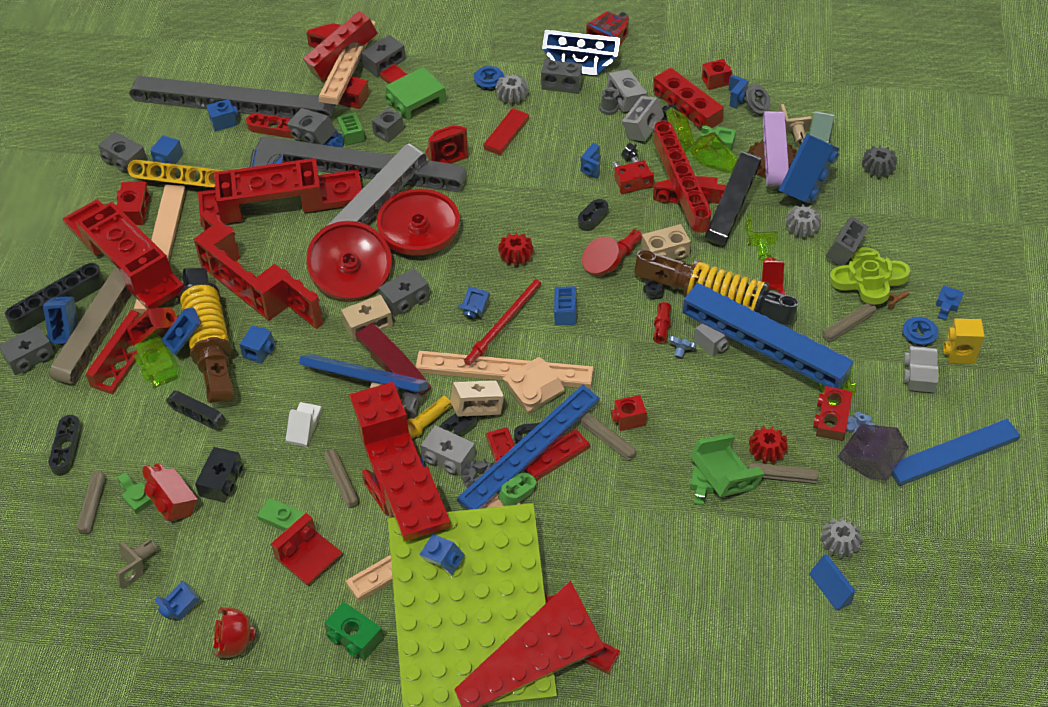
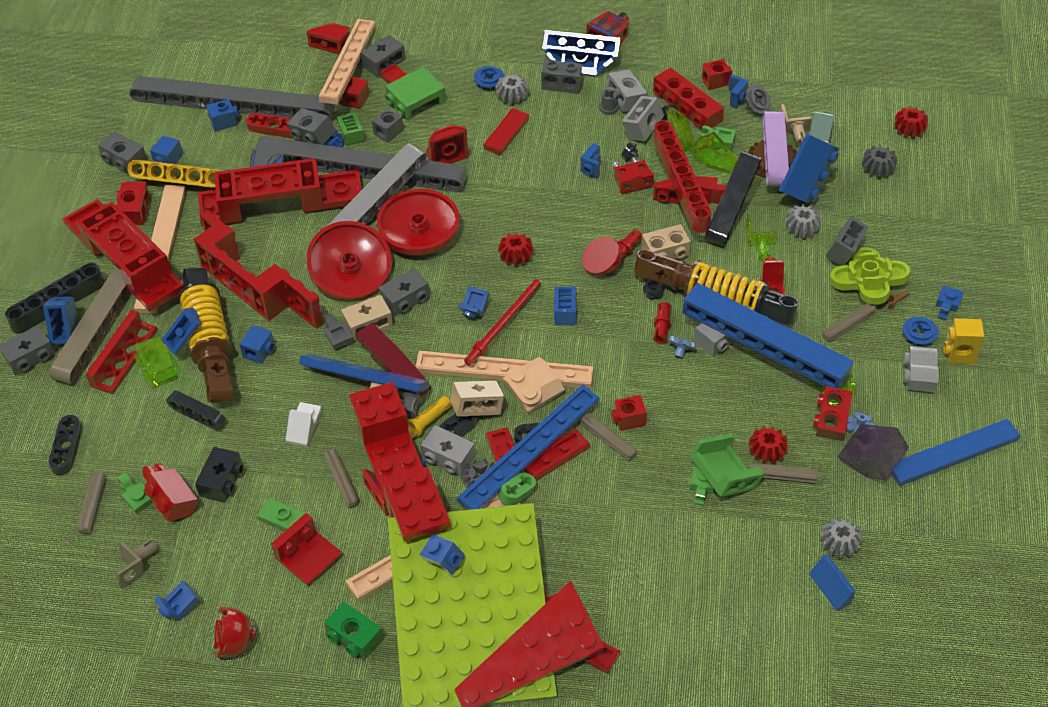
red torso [126,307,179,347] -> none
red arch [303,11,378,82] -> none
black beam [578,199,608,231] -> none
none -> dark grey plate [324,313,354,350]
none -> red gear [894,106,928,139]

